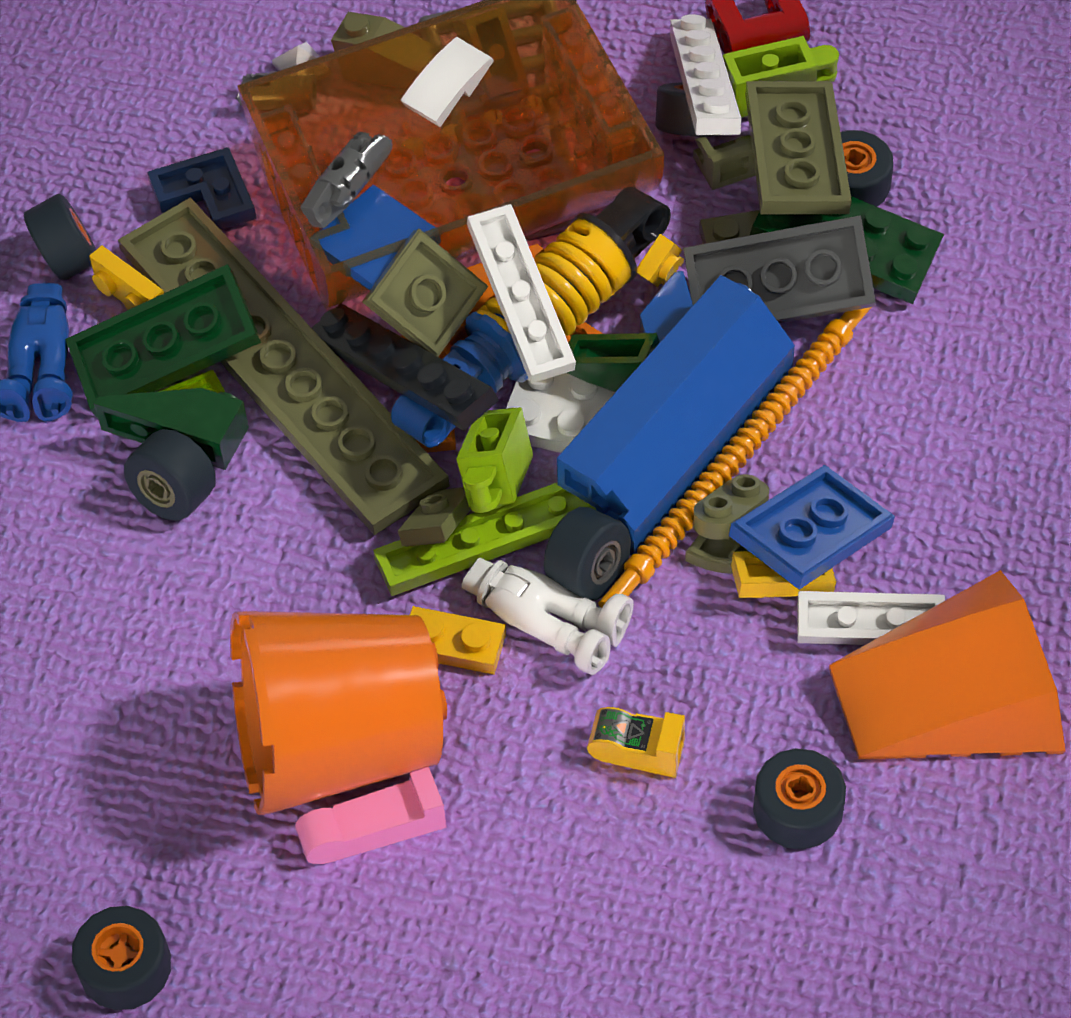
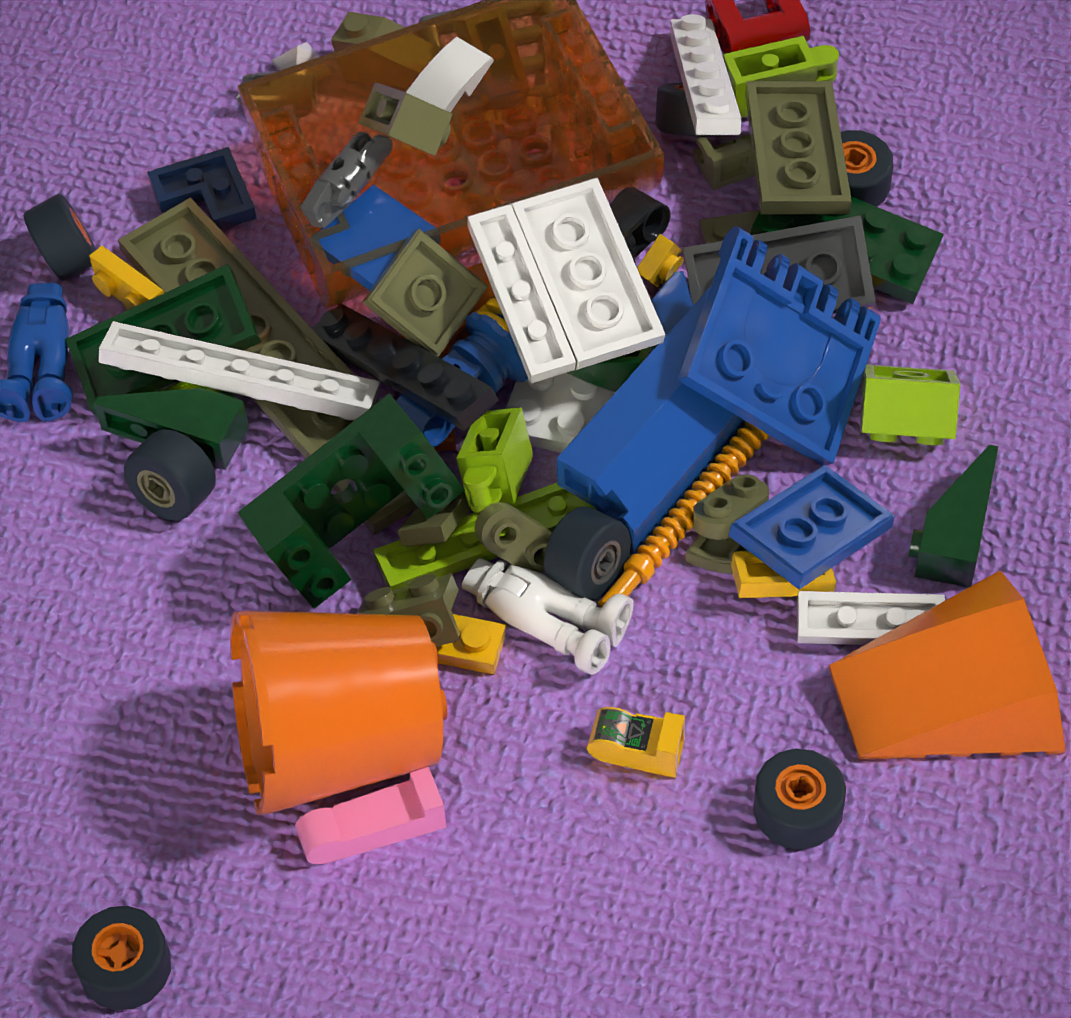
none -> white plate [99,321,380,420]
none -> dark green plate [237,394,465,609]
none -> olive bracket [357,573,460,647]
none -> olive slope [358,82,453,156]
none -> olive plate [474,502,552,573]
none -> white plate [512,178,666,370]
none -> blue hinge [677,226,881,466]
none -> lime slope [860,364,961,445]
none -> dark green slope [908,445,999,588]

